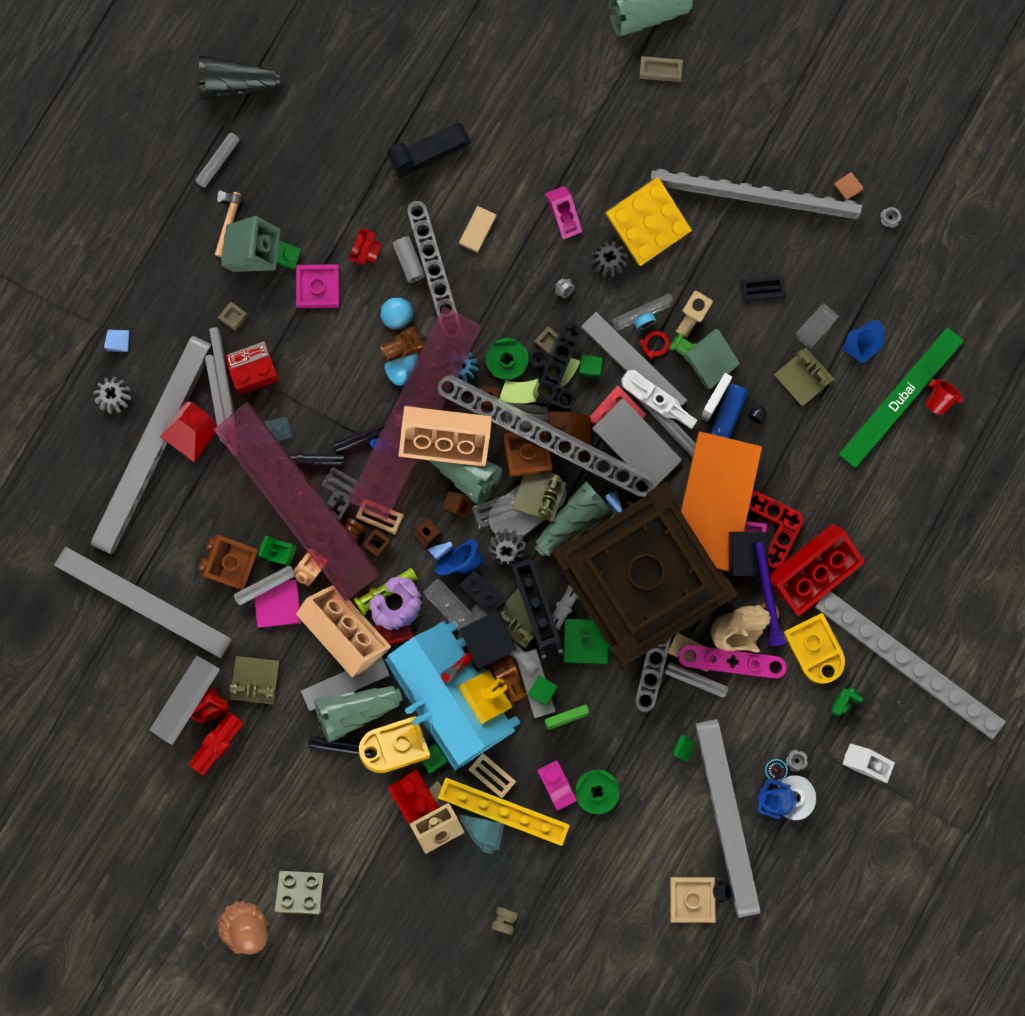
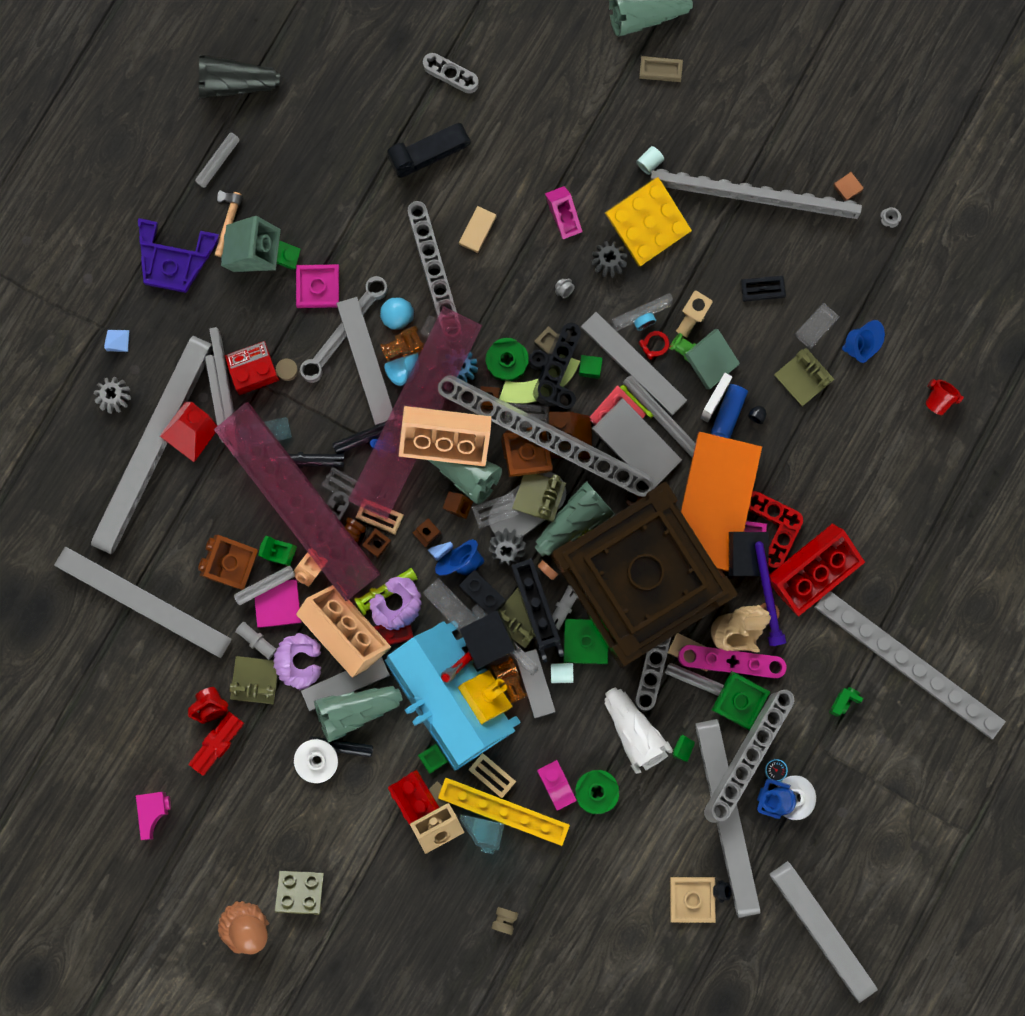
light grey tile [150,655,220,745] -> none
dark tan tile [218,301,248,332] -> none
red piece [348,228,382,264] -> none
yellow tile [359,716,430,773] -> none
light grey axle [393,236,425,283] -> none
green tile [528,675,558,706] -> none
bright green tile [544,704,589,730] -> none
light blue slope [605,491,622,514] -> none
white piece [621,370,698,429] -> none
yellow tile [783,613,845,684] -> none
light grey plate [786,750,808,772] -> none
green tile [838,327,964,469] -> none
white slope [843,744,895,783] -> none
none -> dark pink arch [136,792,171,840]
none -> dark purple wing [138,218,220,293]
none -> light grey pin [235,622,277,660]
none -> lavender piece [273,633,321,690]
none -> dark tan tile [276,358,298,381]
none -> white dish [294,739,338,783]
none -> light grey piece [300,276,388,383]
none -> light grey tile [336,297,395,426]
none -> light grey beam [423,53,478,93]
none -> nougat tile [537,560,559,580]
none -> light aqua beam [551,663,573,683]
none -> white cone [604,687,673,774]
none -> lime hinge [620,385,654,418]
none -> light aqua beam [636,146,664,175]
none -> light grey beam [704,690,794,823]
none -> green plate [712,671,770,731]
none -> light grey beam [769,861,878,1003]

